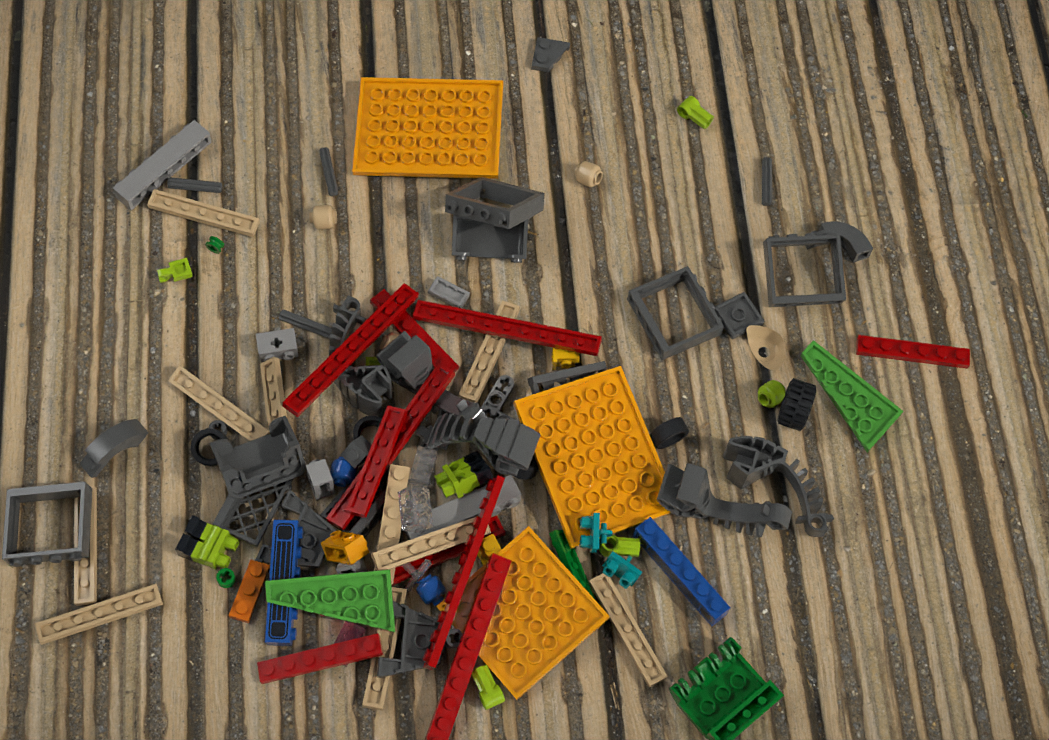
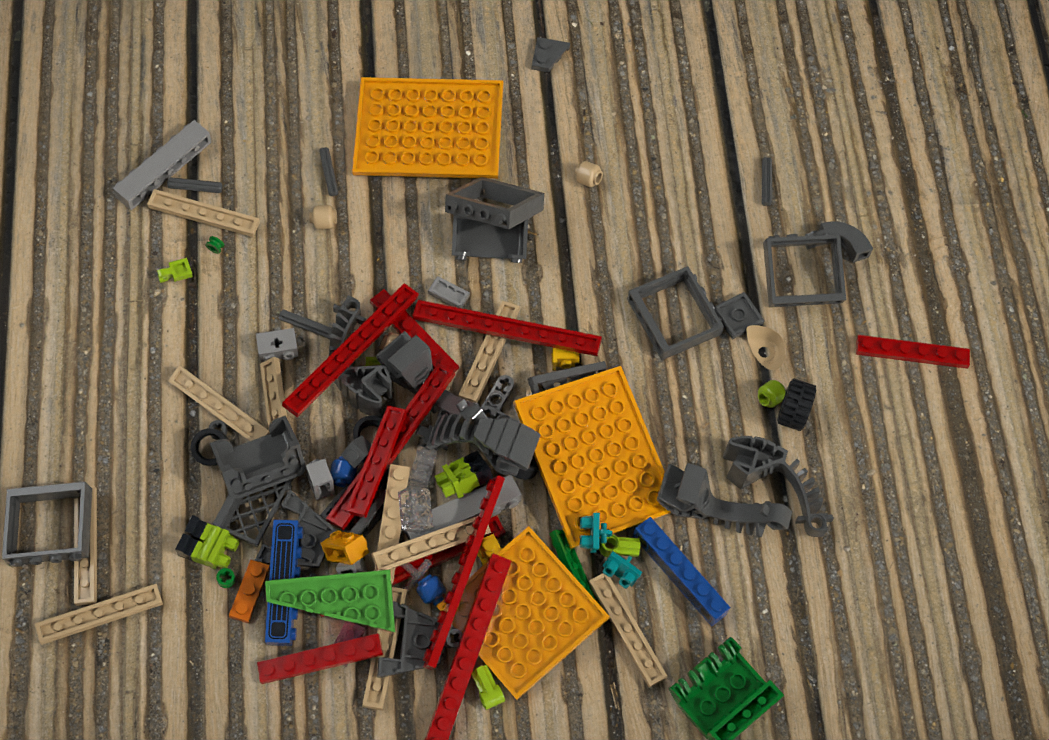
dark grey arch [80,419,149,478] -> none
black tyre [650,417,689,449] -> none
lime piece [677,96,714,129] -> none
bright green wing [801,340,903,453] -> none

